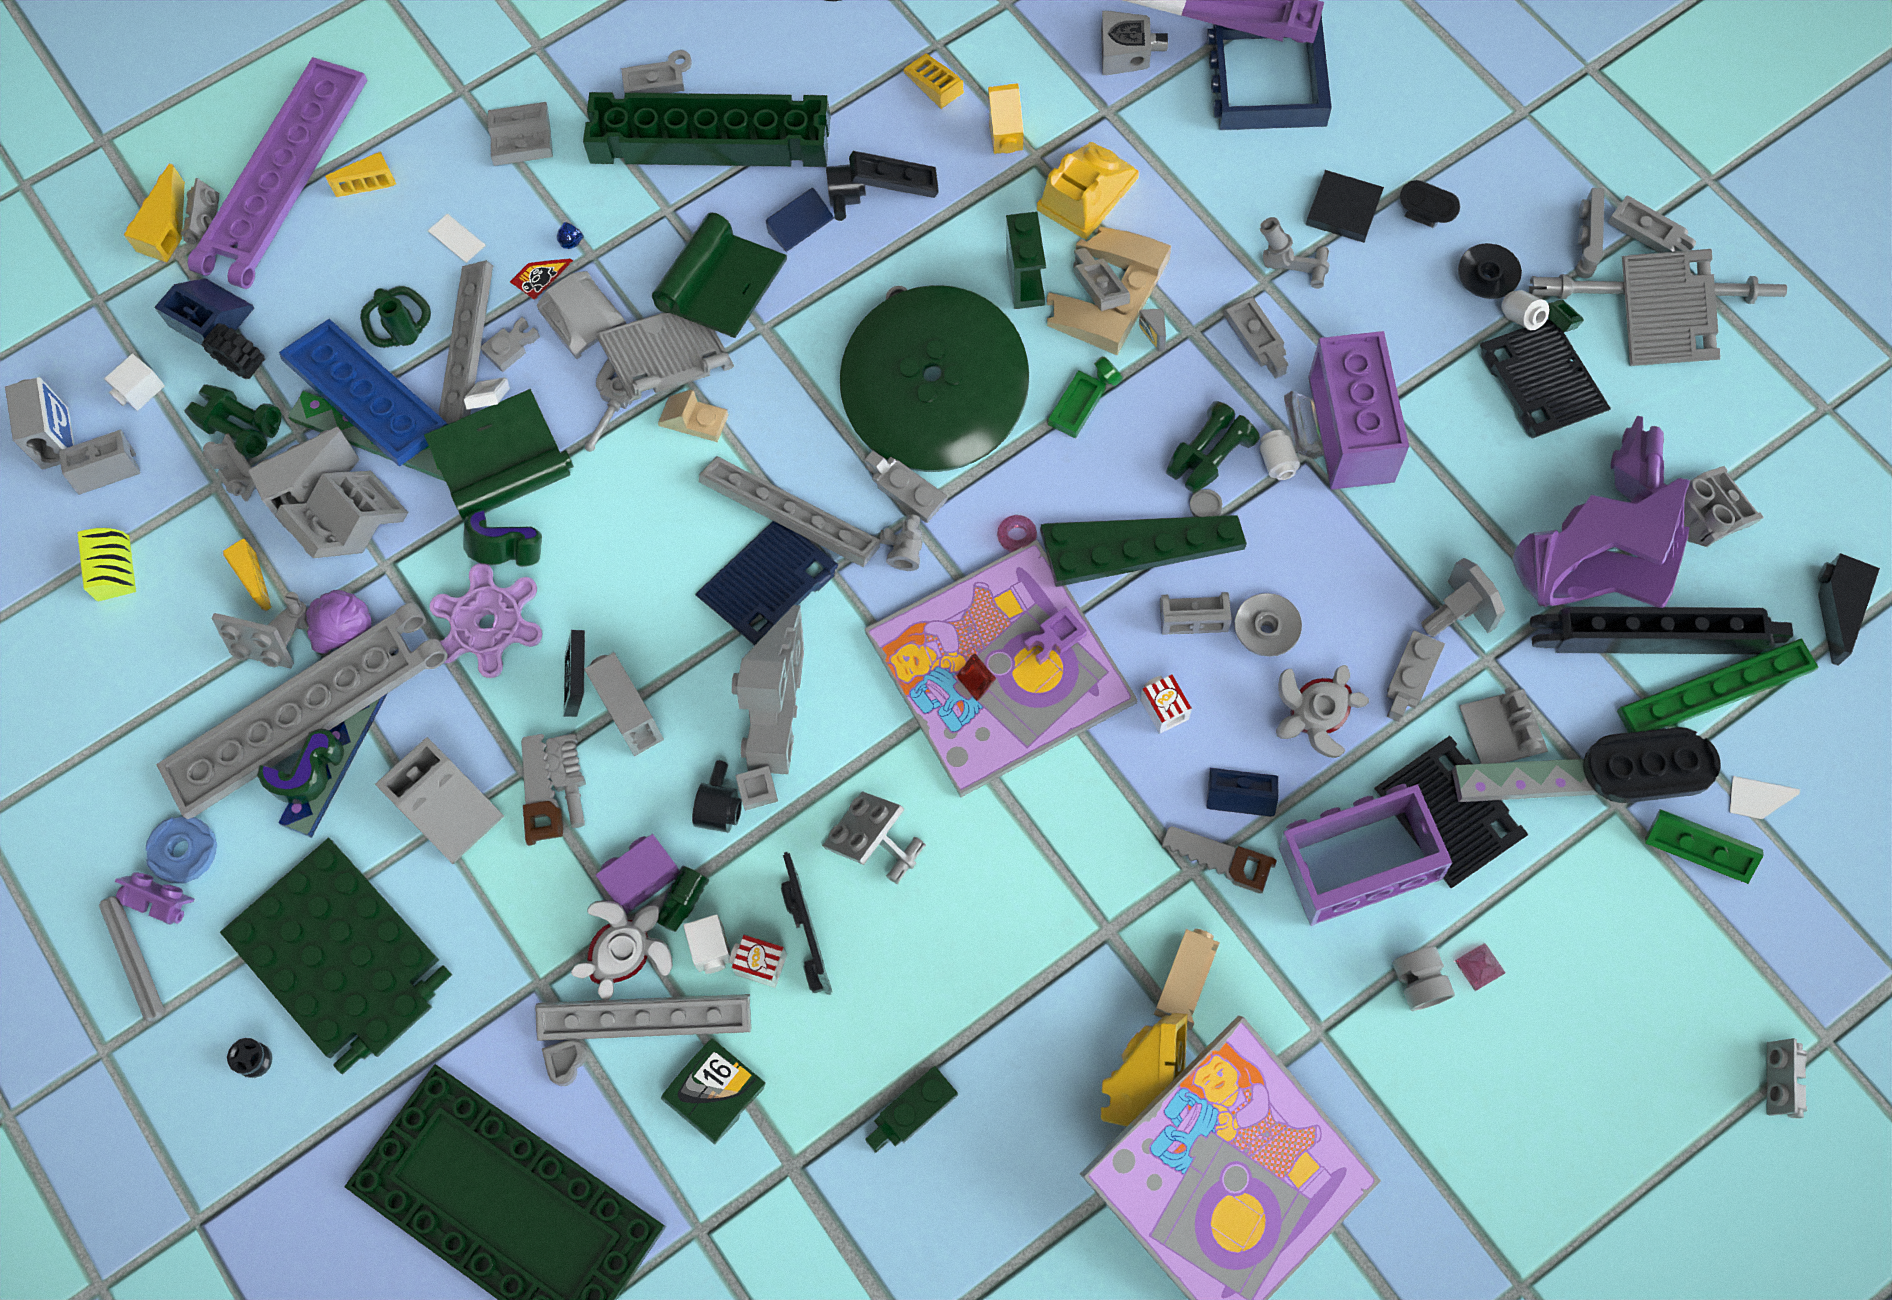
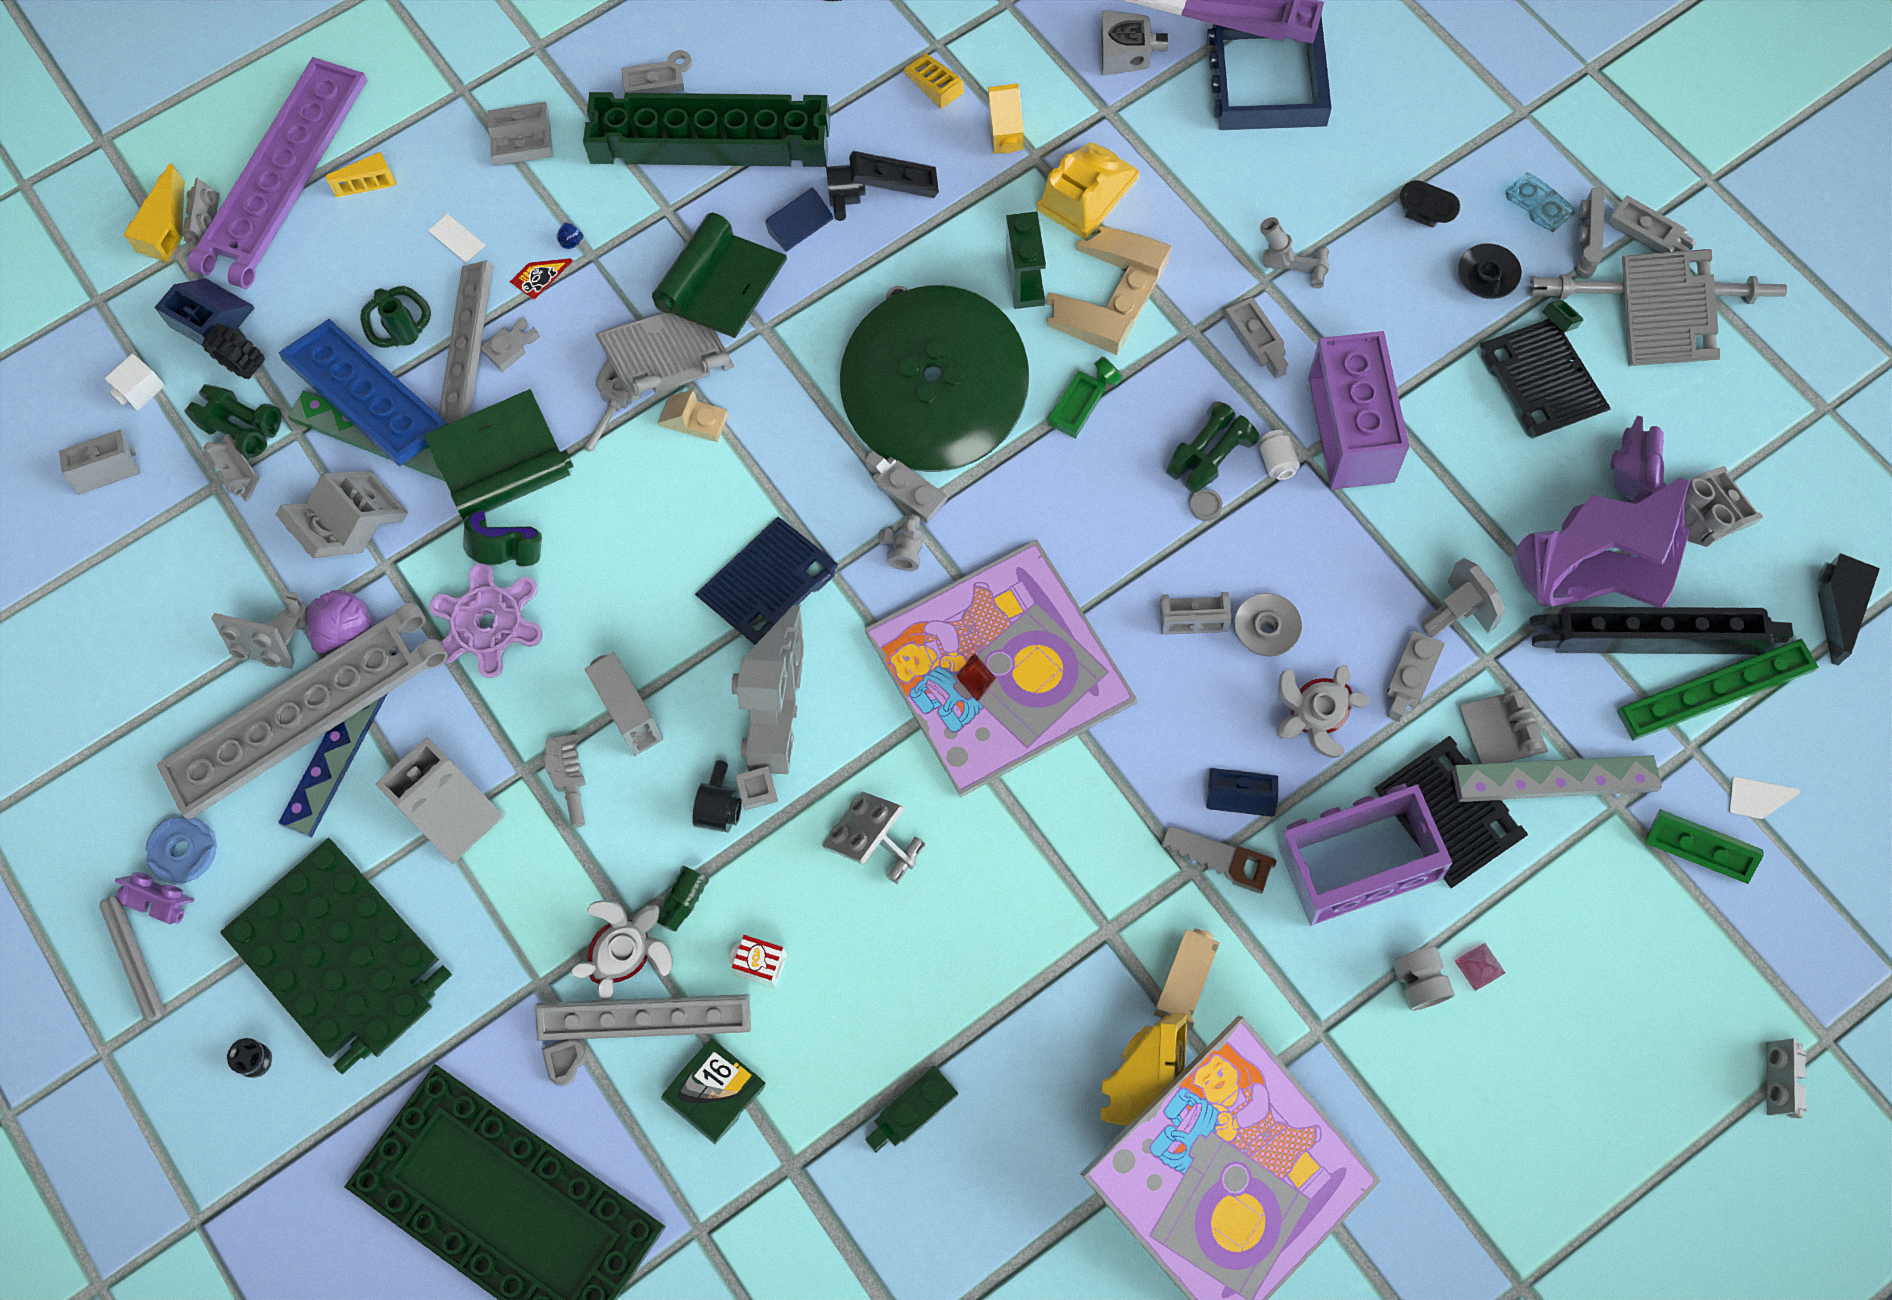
light grey piece [5,377,74,470] -> none
neon yellow brick [77,528,136,602] -> none
yellow slope [223,539,271,611] -> none
light grey slope [248,427,360,528] -> none
dark green animal [257,729,344,804] -> none
white tile [464,377,510,409] -> none
piece [521,734,563,846] -> none
light grey slope [536,271,626,359] -> none
black tile [563,630,585,717] -> none
medium lavender brick [596,833,680,915] -> none
white brick [683,914,731,974] -> none
light grey tile [699,456,881,567] -> none
black window [780,852,833,995] -> none
clear pink piece [997,515,1037,552] -> none
medium lavender plate [1024,606,1087,665] -> none
dark green wing [1040,515,1247,587] -> none
light grey hinge [1073,248,1130,311] -> none
light grey slope [1139,308,1166,352] -> none
white brick [1140,674,1192,734] -> none
clear tile [1284,391,1324,459] -> none
black tile [1306,170,1384,243] -> none
white brick [1502,290,1549,330] -> none
black tile [1583,727,1721,803] -> none
none -> clear light blue slope [1505,171,1575,233]

